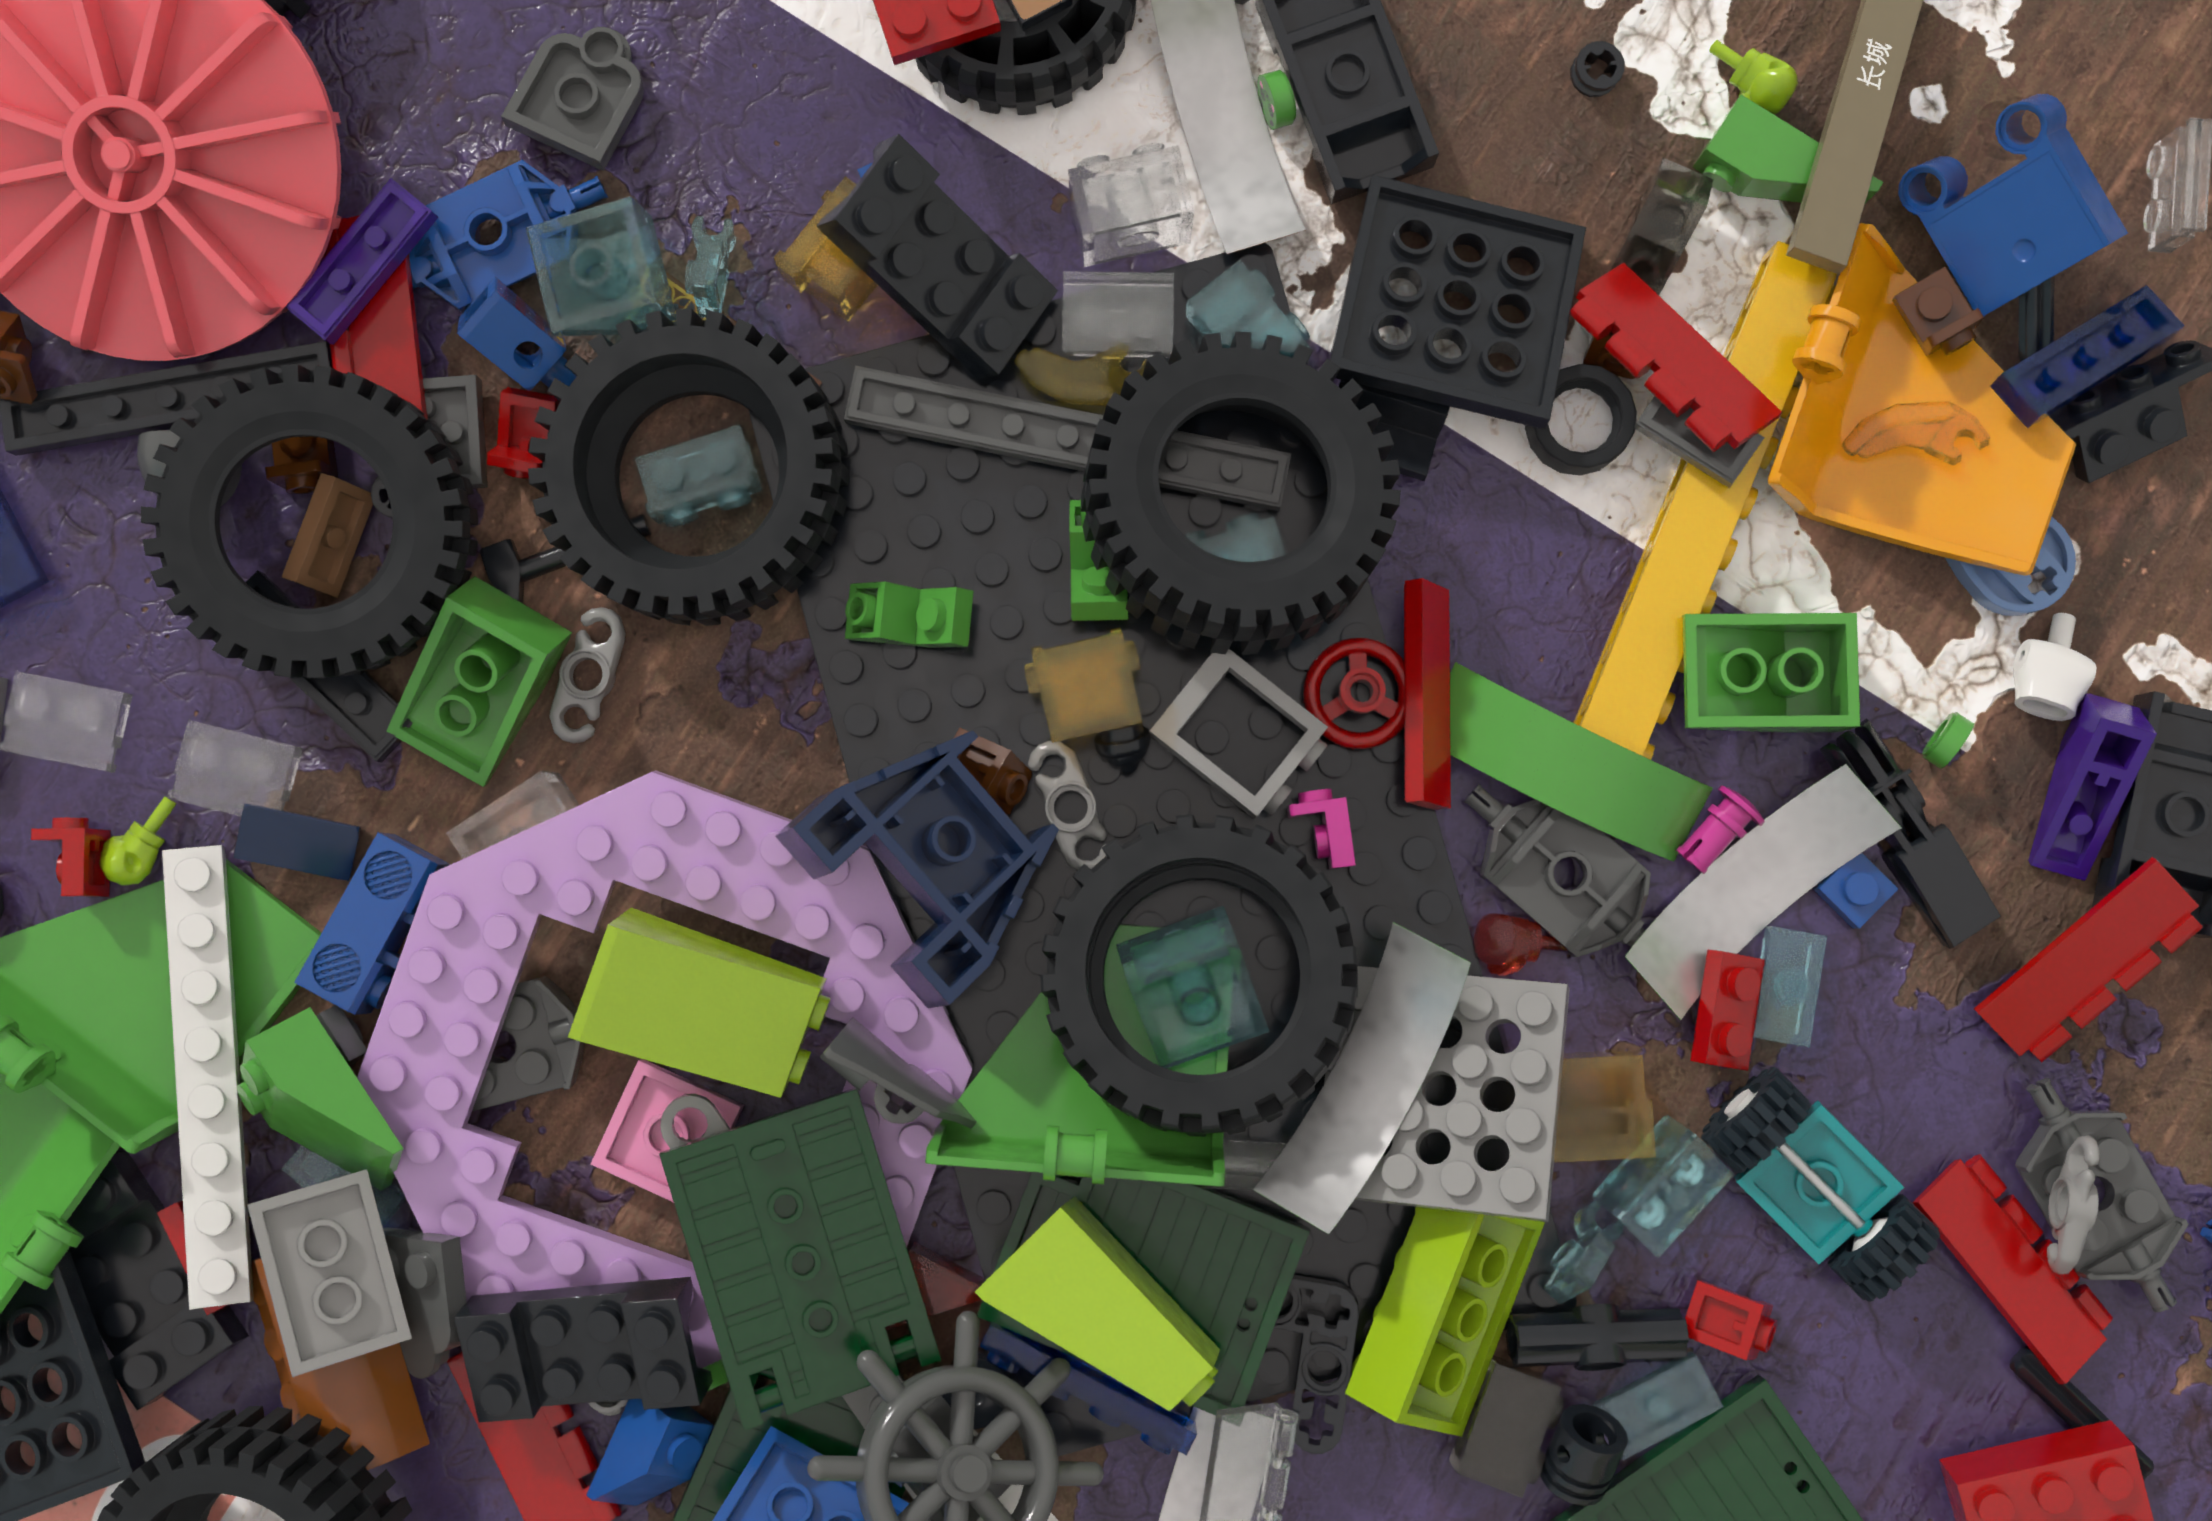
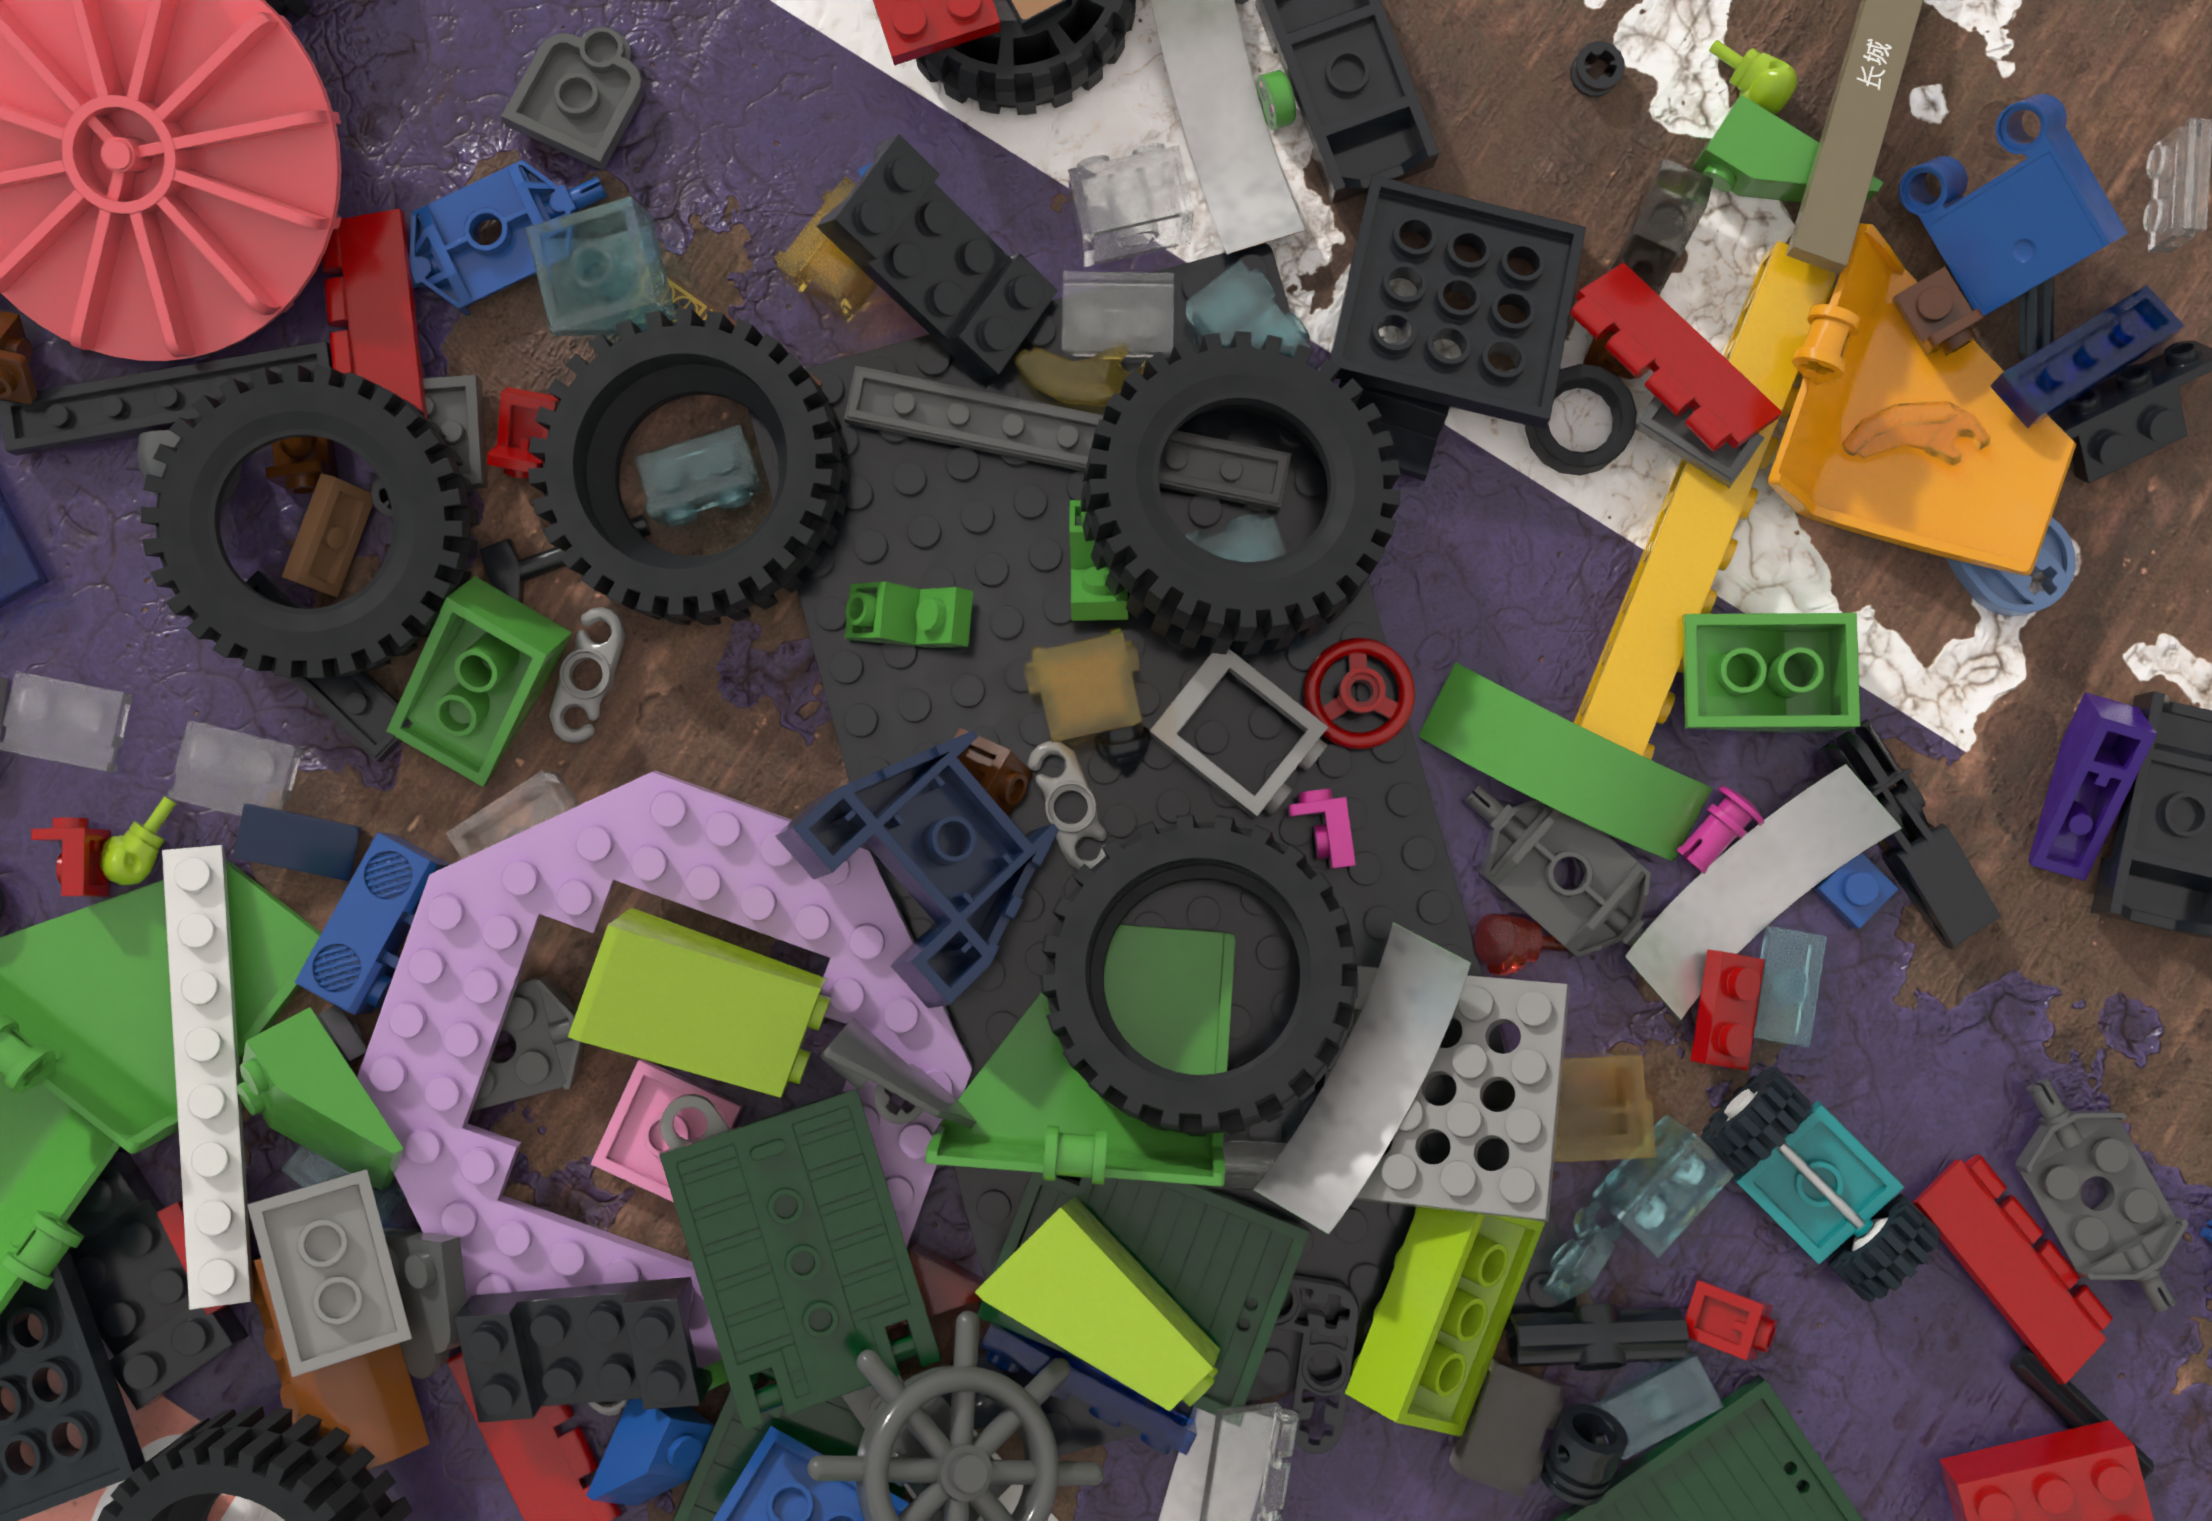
dark purple tile [285,178,439,345] -> none
blue torso [457,276,578,391] -> none
clear light blue plate [685,216,736,318] -> none
clear light blue slope [1116,906,1269,1069] -> none
red tile [1404,578,1451,810] -> none
bright green tile [1922,712,1974,769] -> none
red windscreen [1974,857,2203,1063] -> none
white piece [2013,613,2097,721] -> none
light grey piece [2047,1135,2100,1274] -> none

